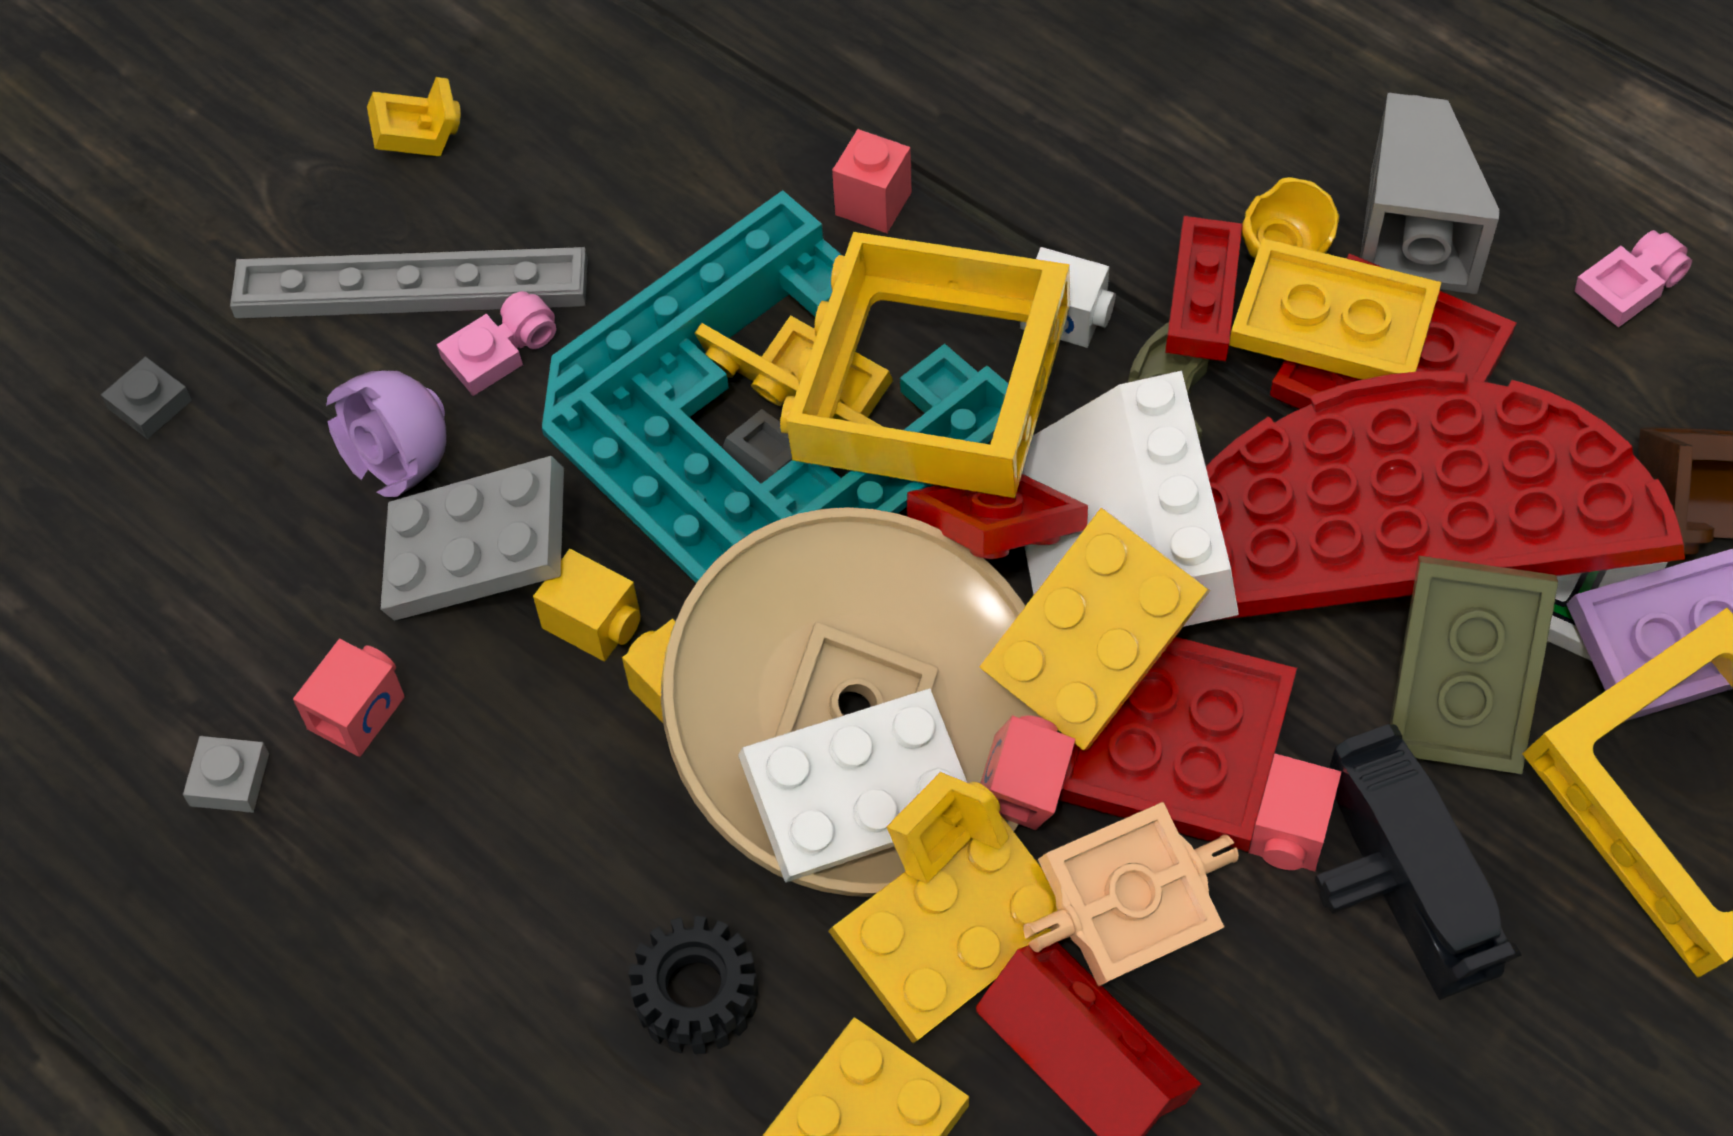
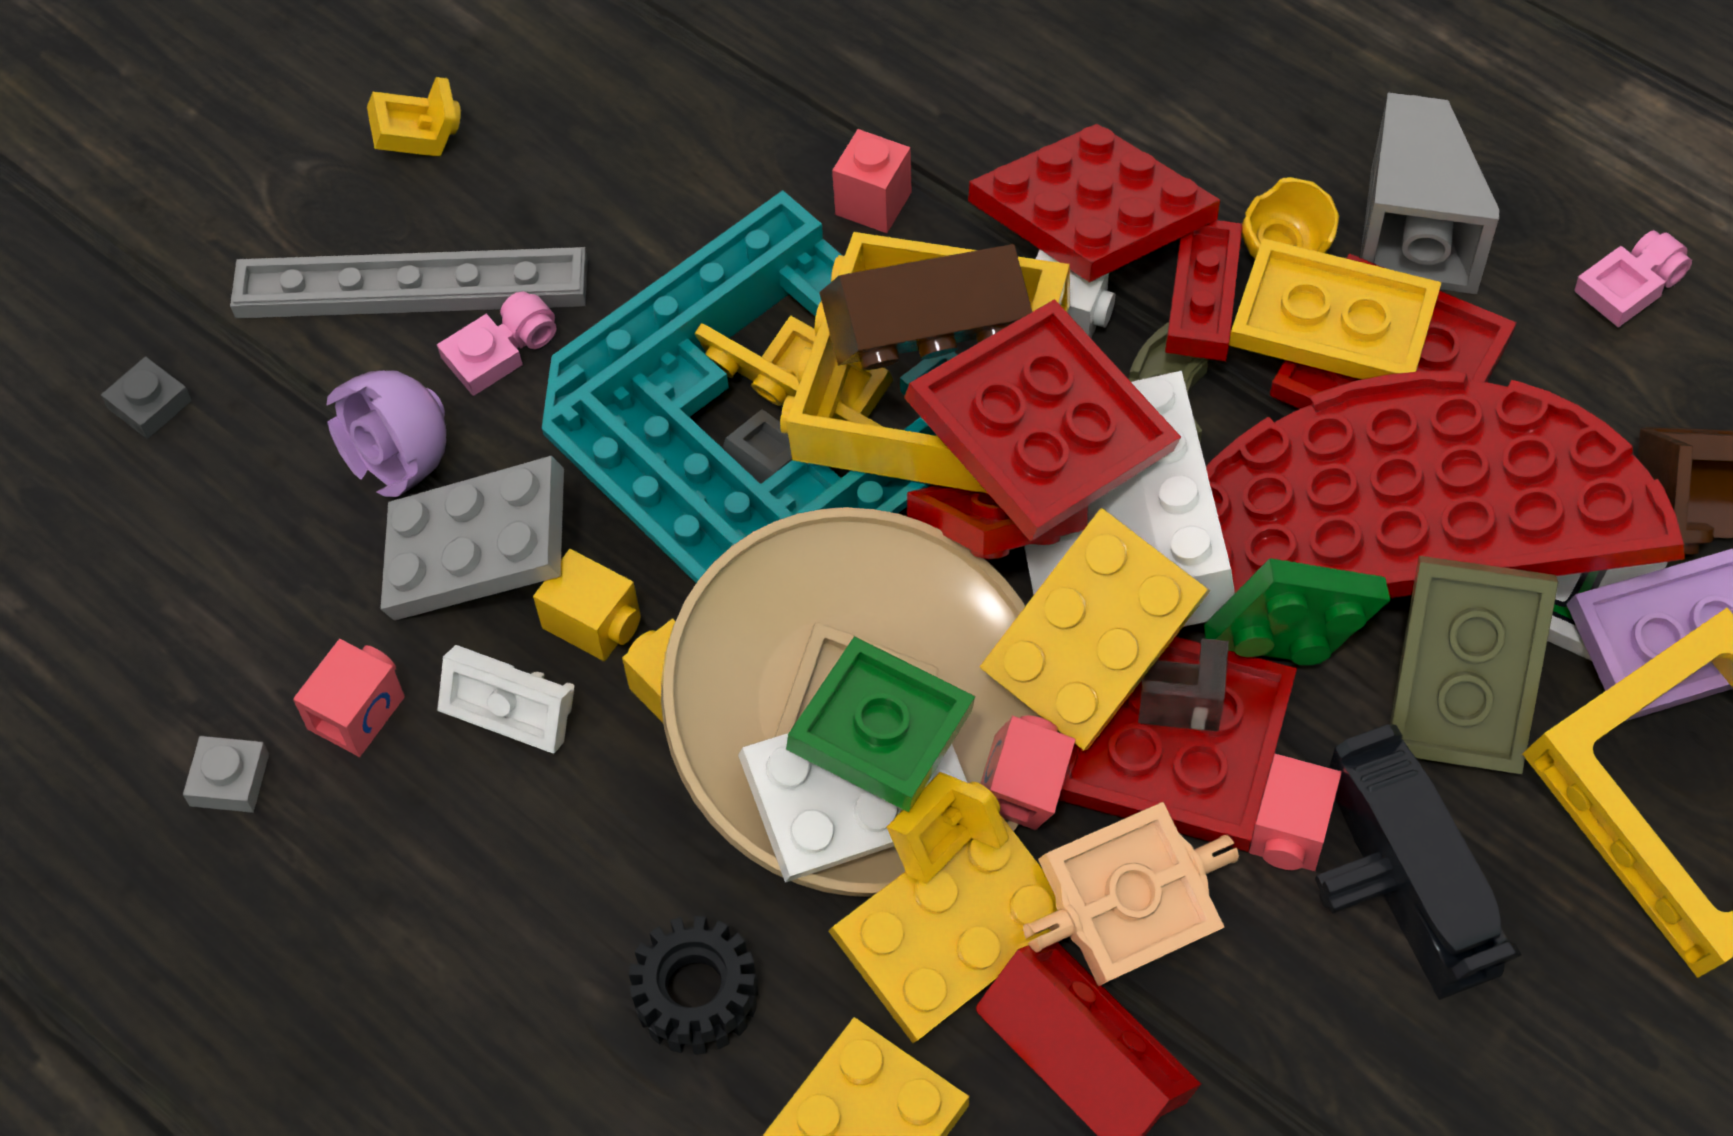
none -> white plate [437,645,575,754]
none -> green plate [786,636,975,812]
none -> reddish brown brick [819,244,1032,371]
none -> red plate [904,299,1181,541]
none -> red plate [968,124,1220,282]
none -> clear smoke panel [1138,638,1229,732]
none -> green plate [1204,558,1390,665]

